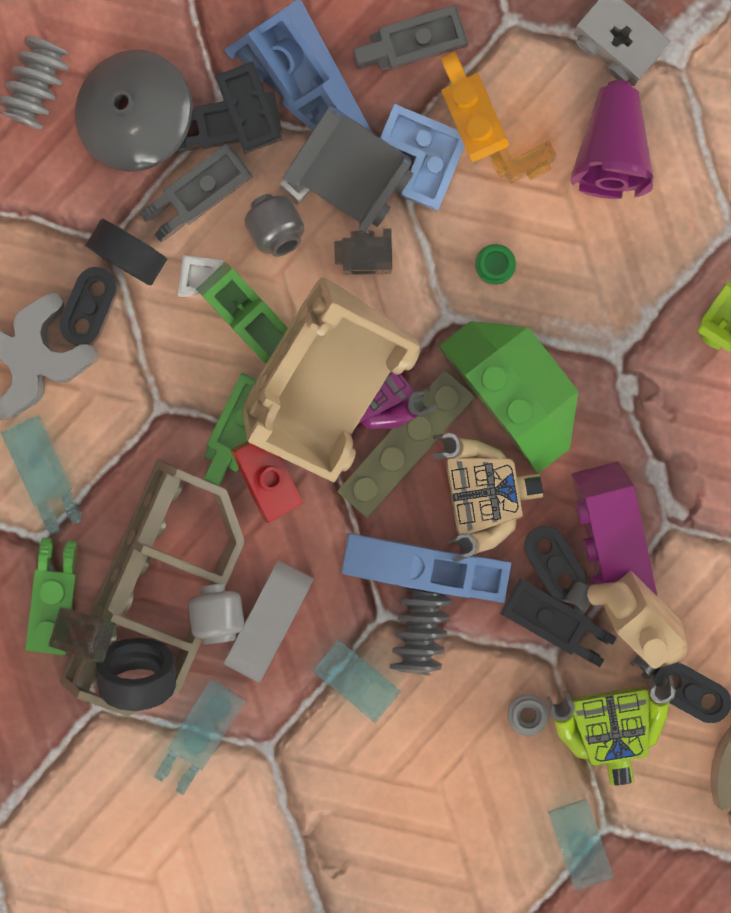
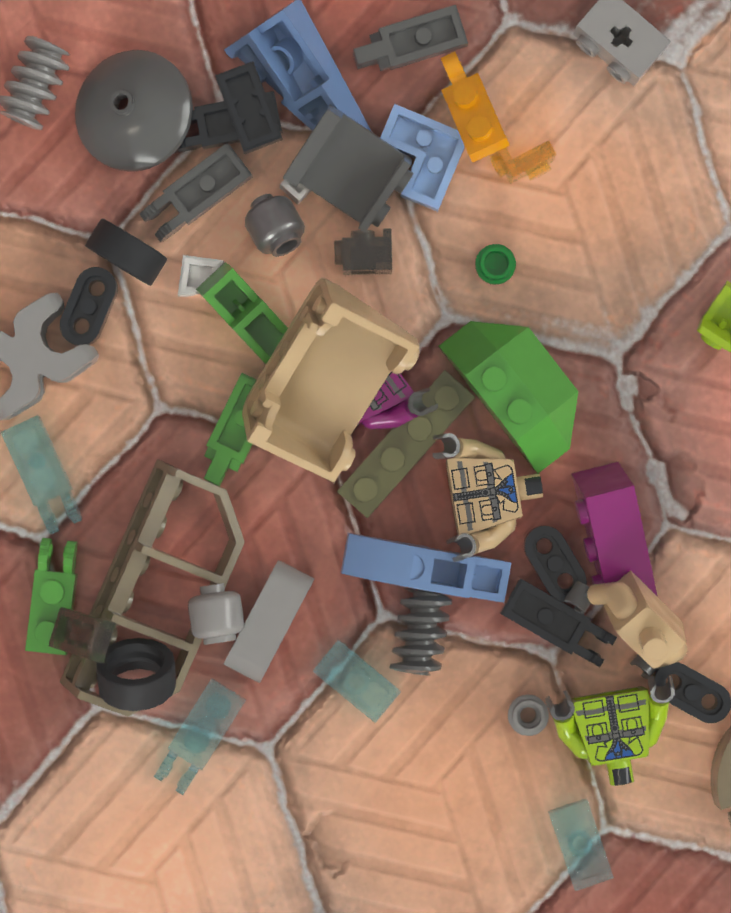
red plate [230,441,303,523] -> none
magenta cone [571,80,654,199] -> none

